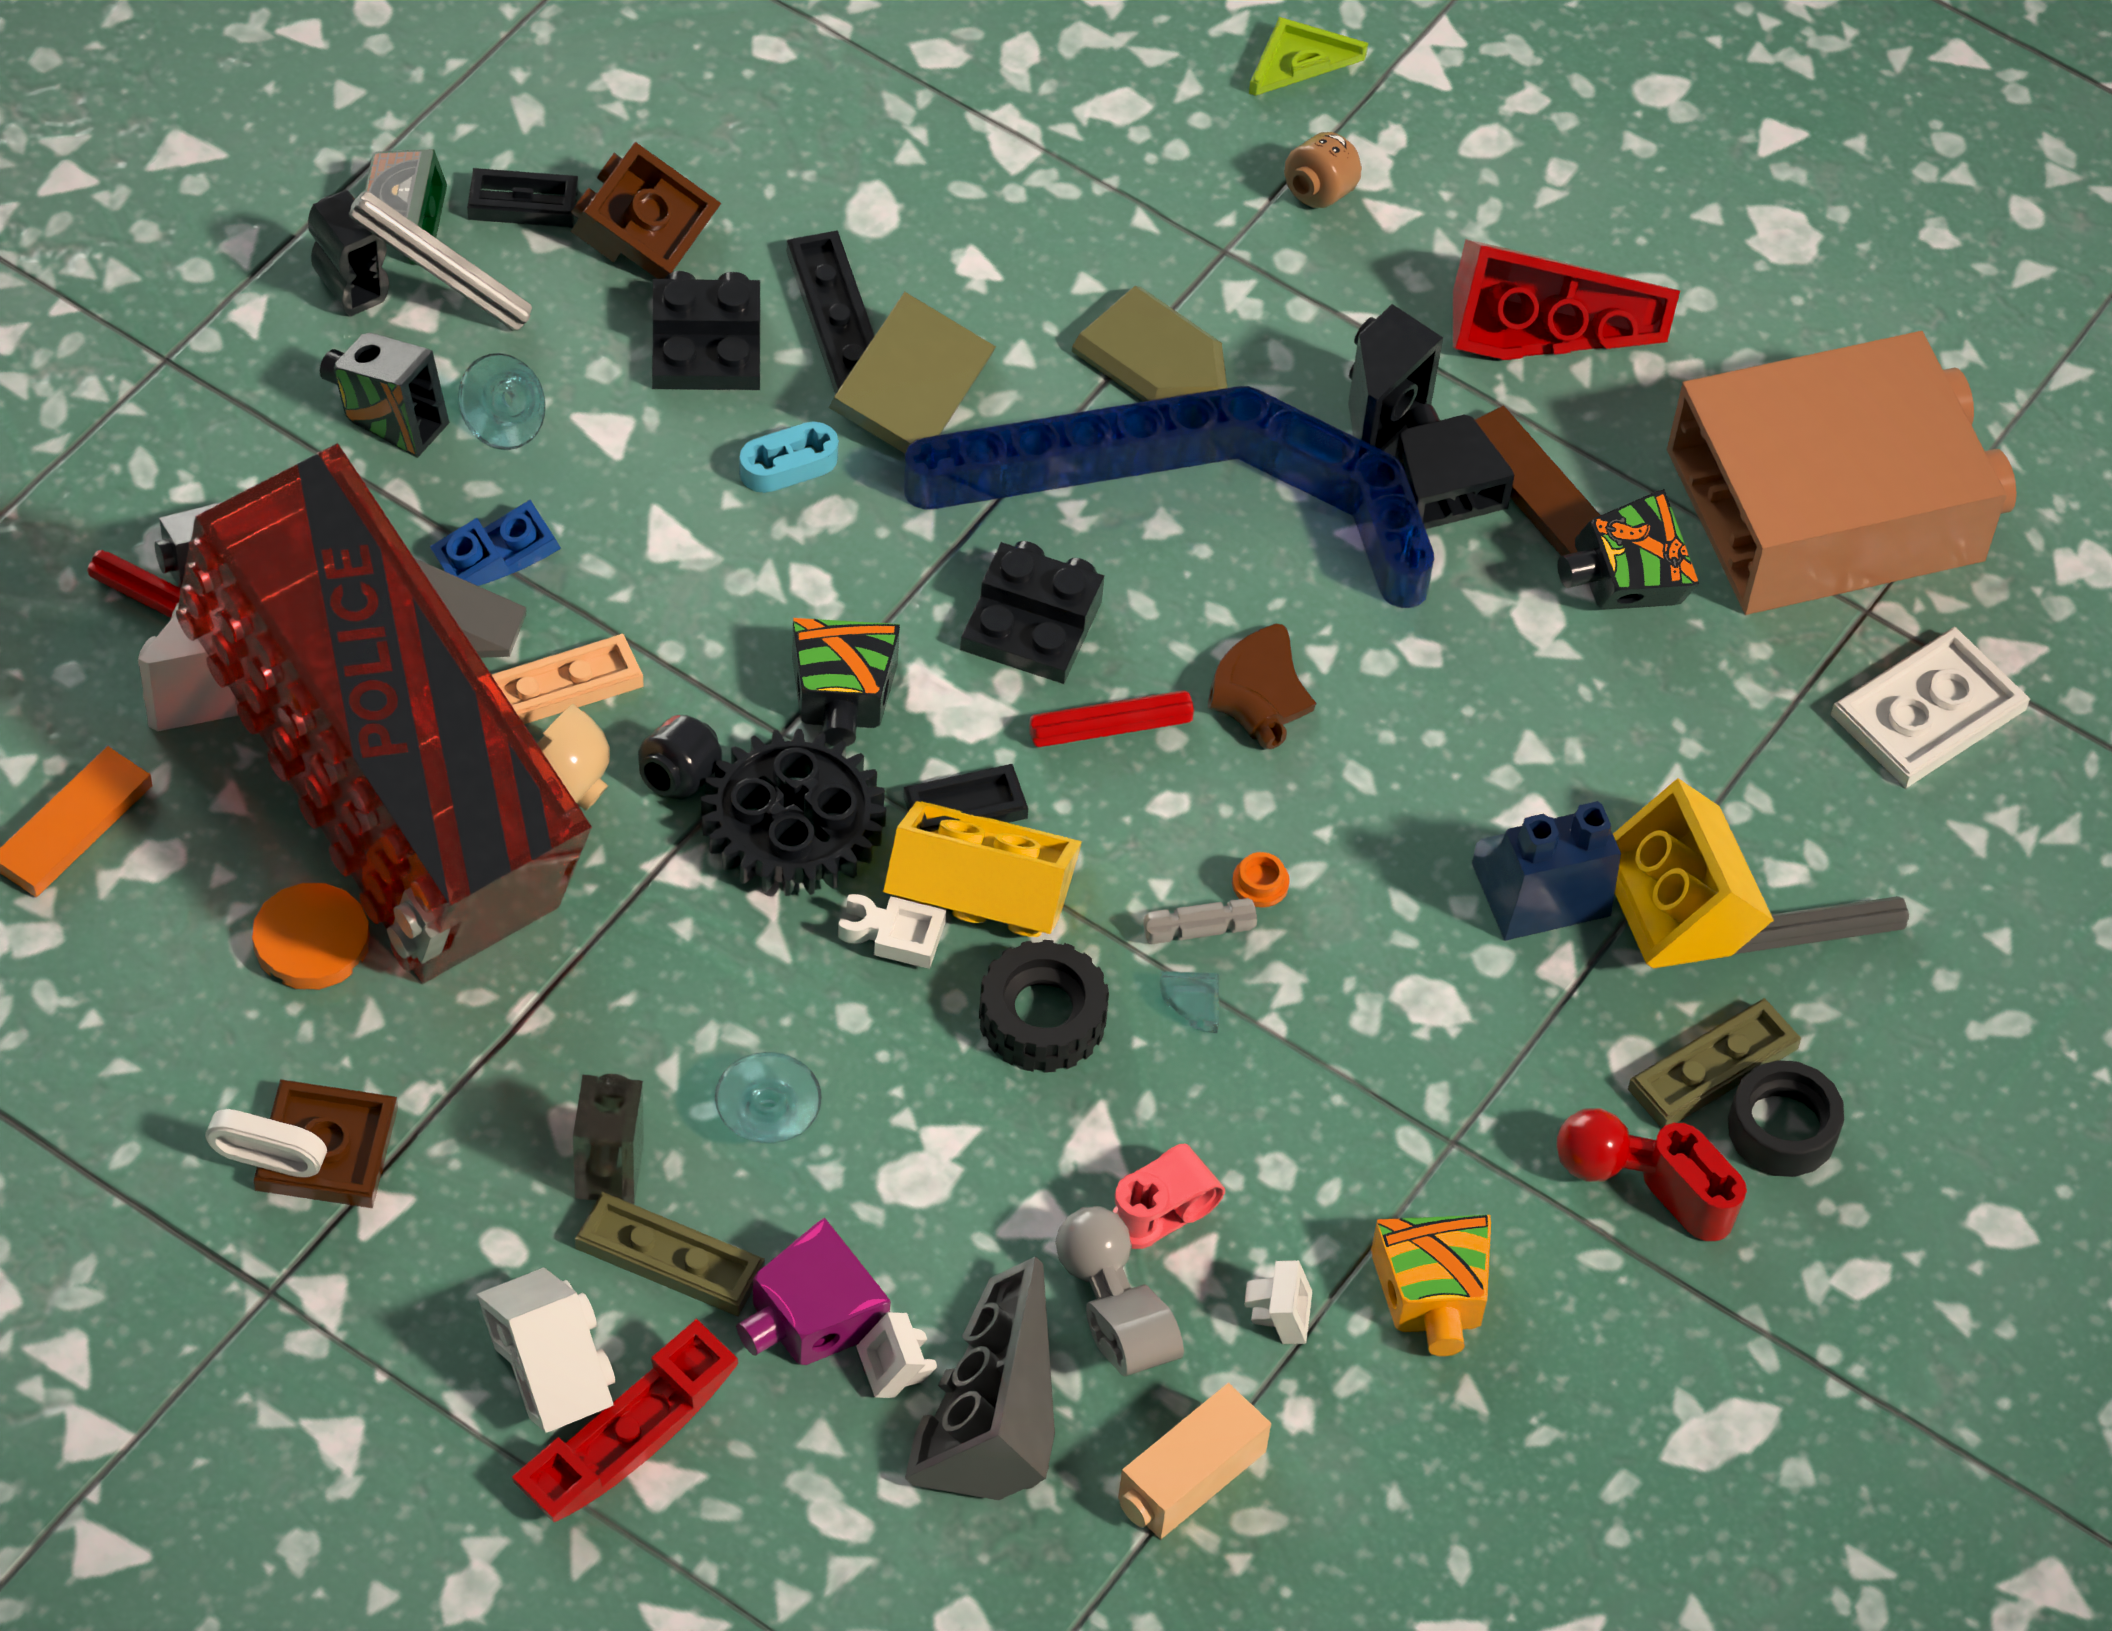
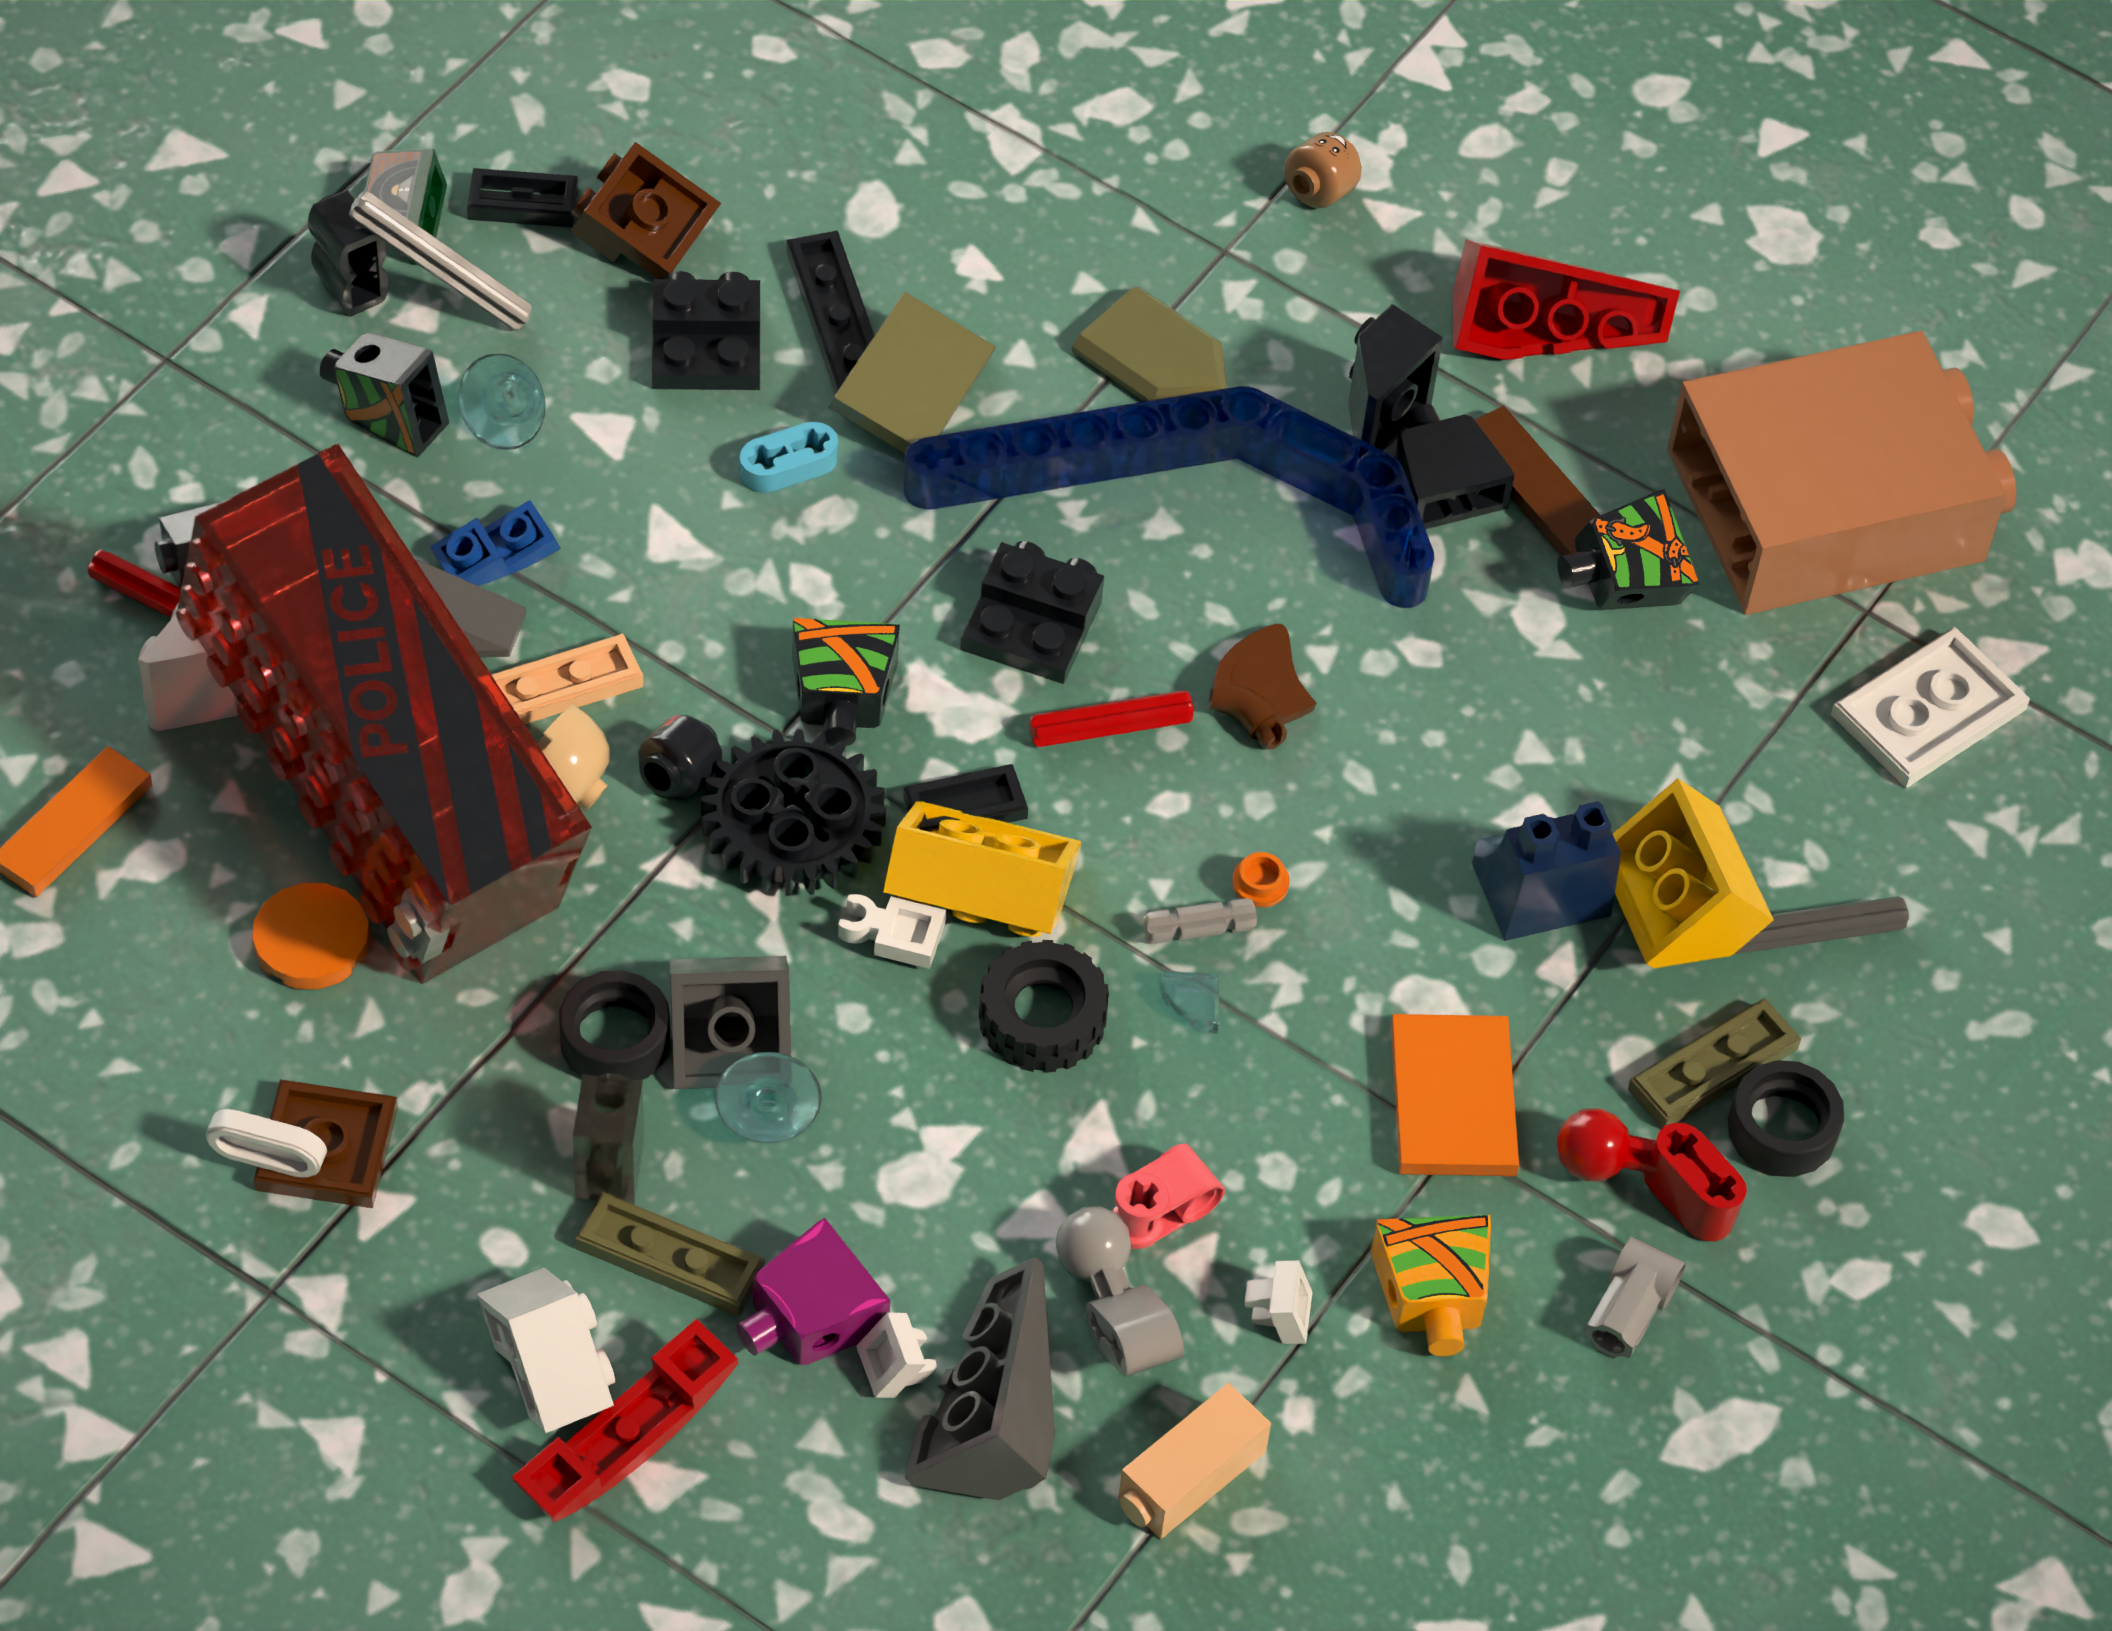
lime tile [1249,17,1369,96] -> none
none -> black tyre [559,970,670,1086]
none -> dark grey slope [669,955,792,1089]
none -> orange tile [1391,1014,1519,1176]
none -> light grey piece [1584,1236,1686,1358]

